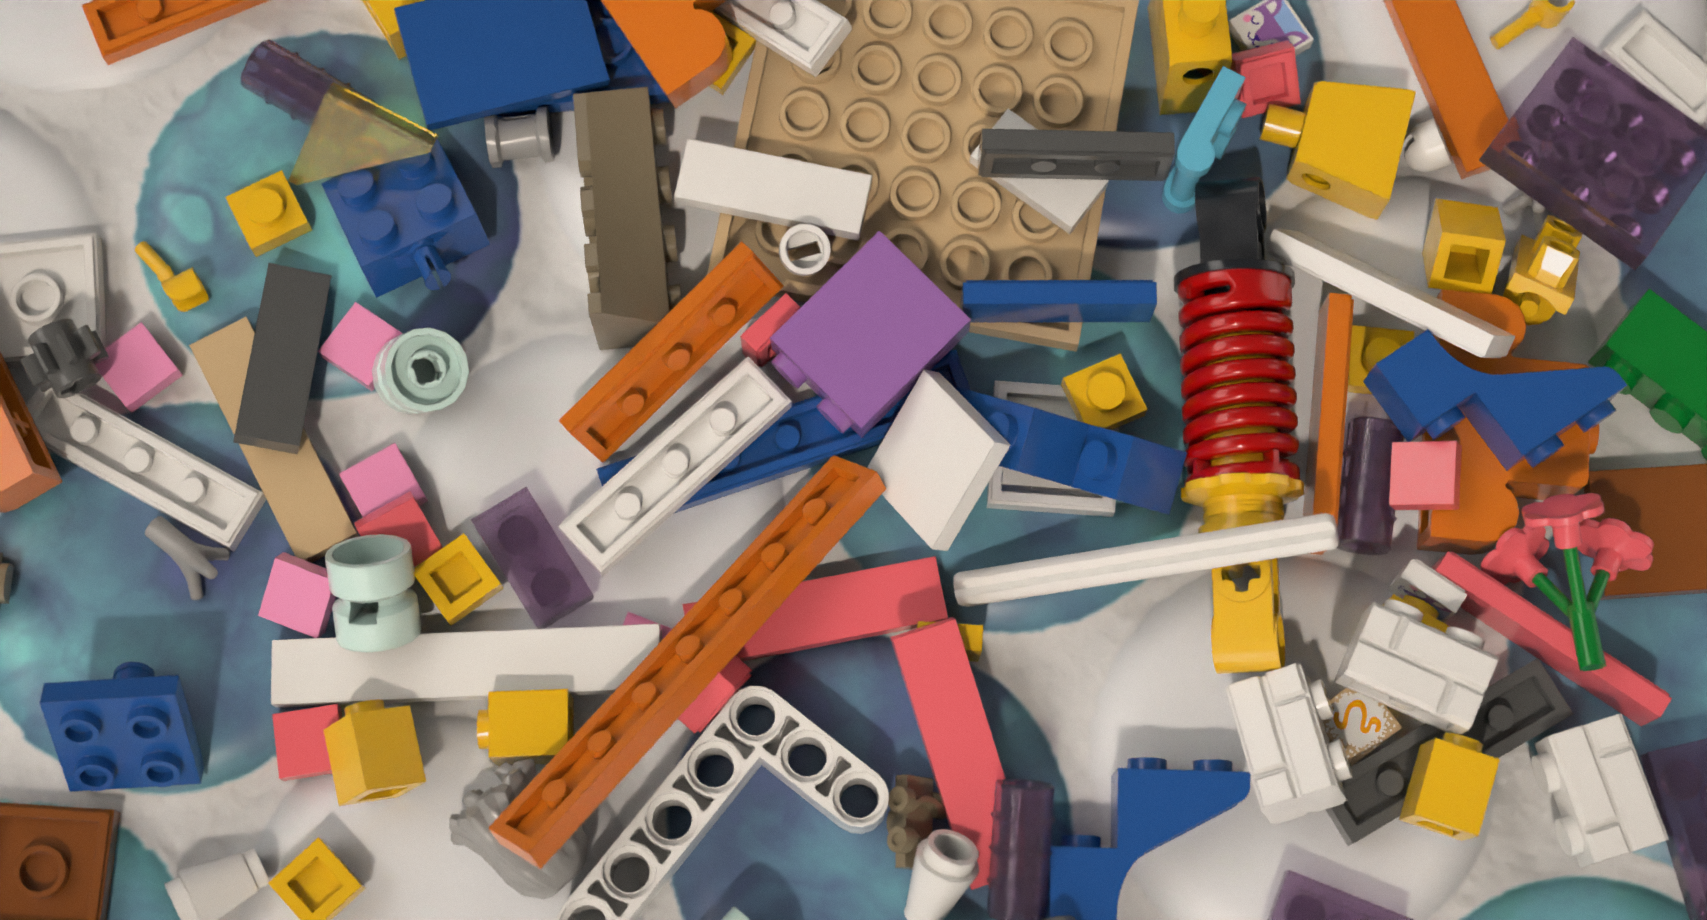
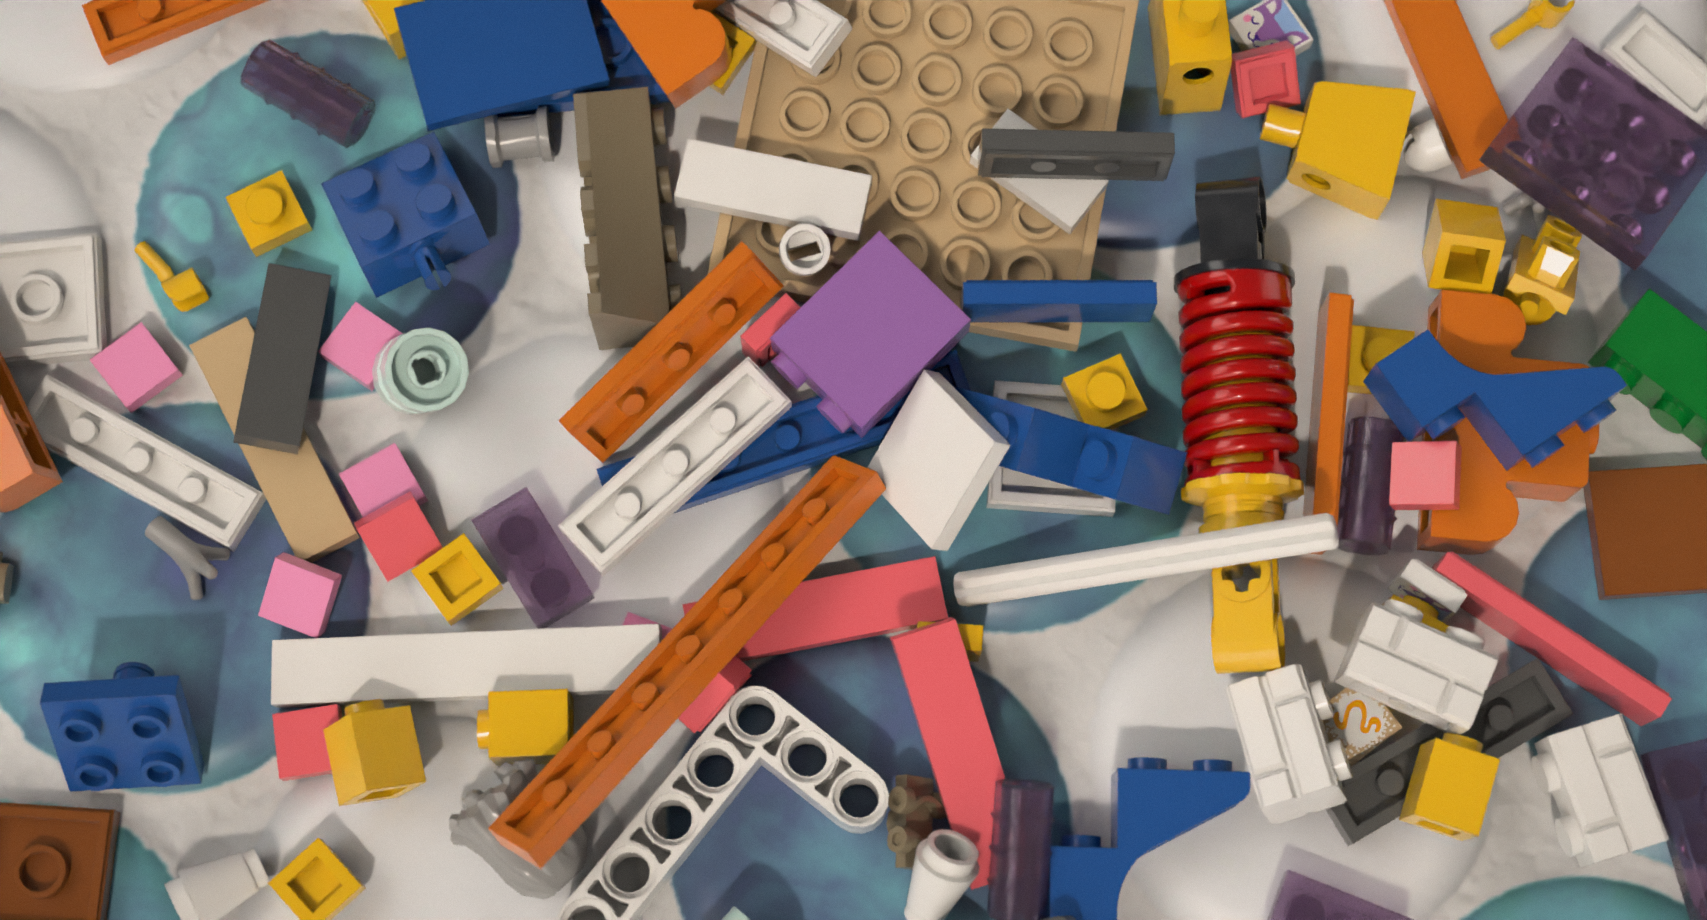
dark grey gear [20,319,109,398] -> none
clear yellow tile [288,82,439,185] -> none
light aqua wheel [325,534,421,652] -> none
medium azure plate [1162,66,1247,214] -> none
white tile [1265,228,1516,358] -> none
coral plant [1480,493,1654,671] -> none

